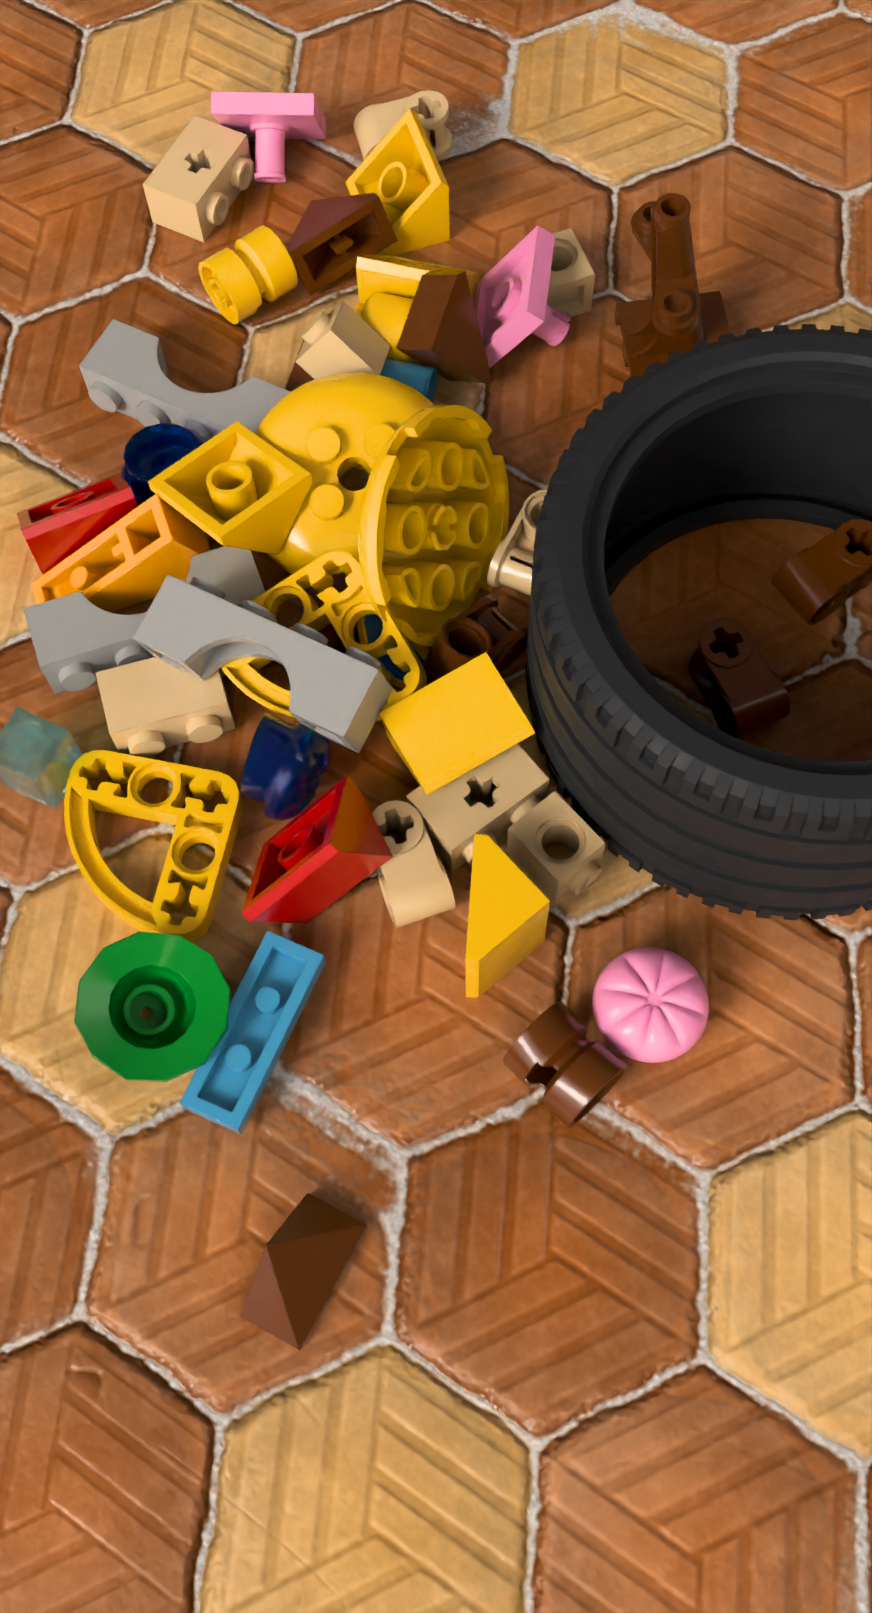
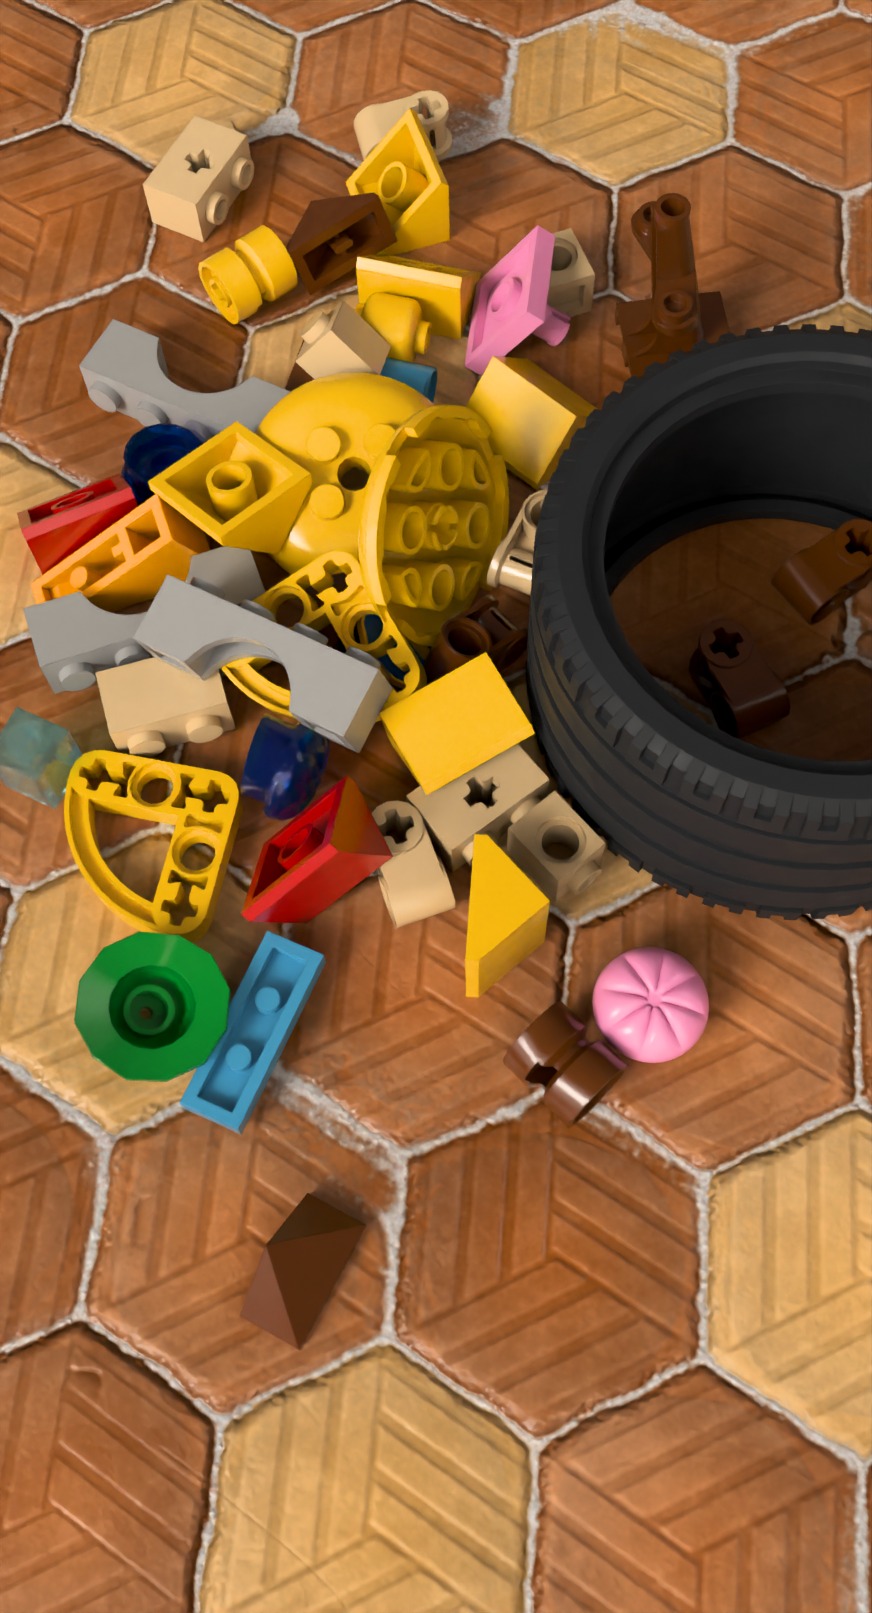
bright pink tile [211,92,326,183] -> none
reddish brown slope [396,271,492,383] -> none
none -> yellow slope [466,356,597,490]

